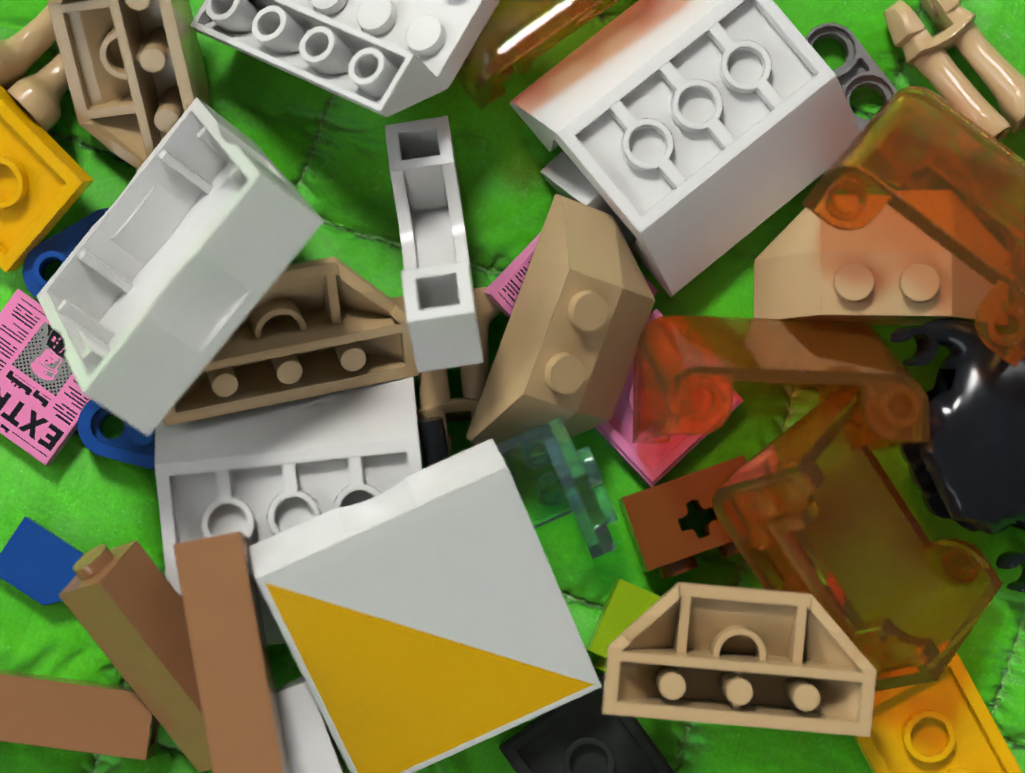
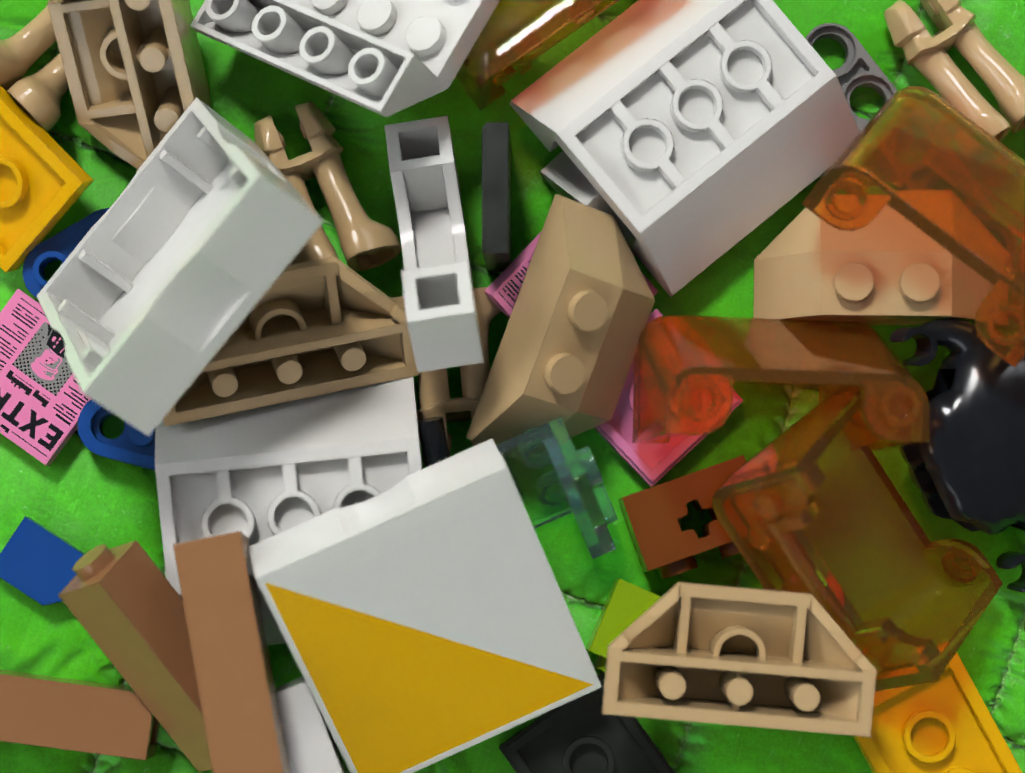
none -> tan piece [254,101,402,272]
none -> pearl dark grey tile [482,122,511,272]

